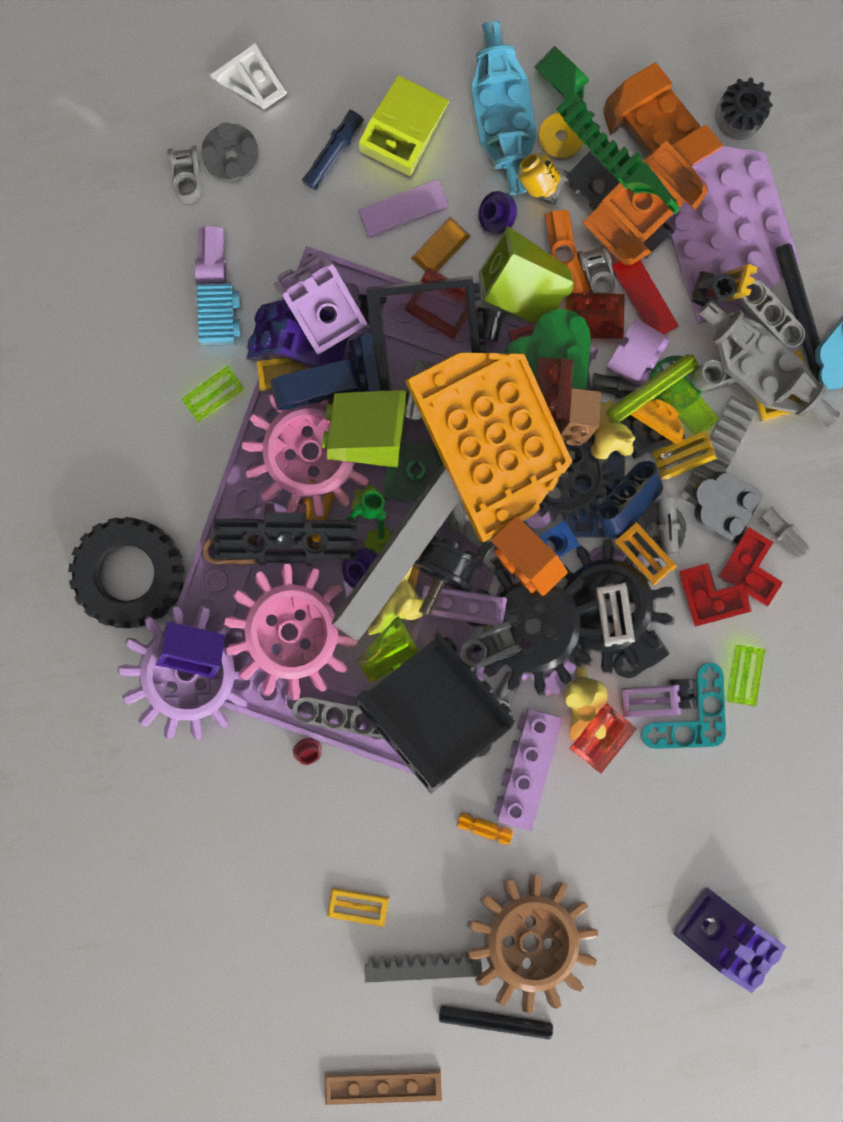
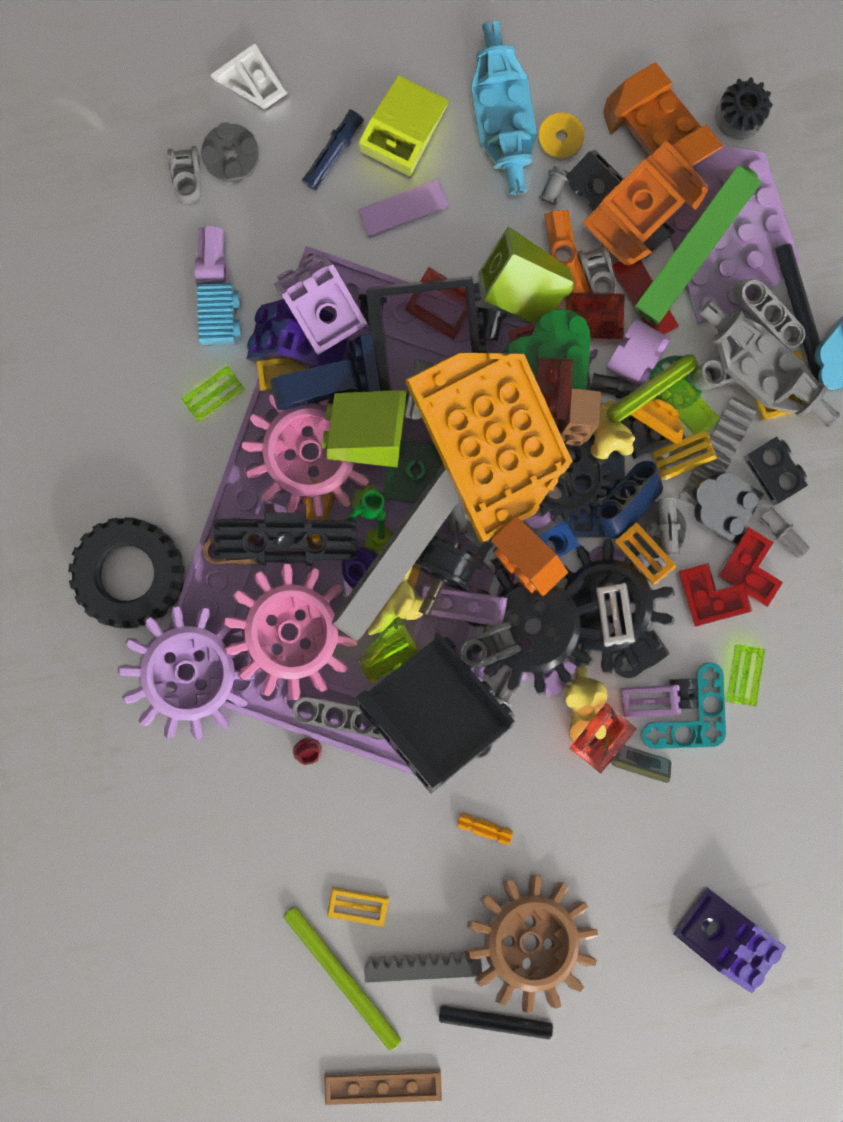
dark purple brick [156,621,225,678] -> none
light orange tile [411,217,471,277] -> none
dark purple plate [478,191,517,235] -> none
lavender brick [493,708,563,831] -> none
yellow head [517,153,561,197] -> none
green piece [534,46,680,214] -> none
black piece [690,271,737,307] -> none
yellow tile [725,264,758,302] -> none
none -> lime axle [283,907,401,1050]
none -> slope [611,743,672,783]
none -> bright green brick [633,165,762,327]
none -> black brick [743,436,808,506]

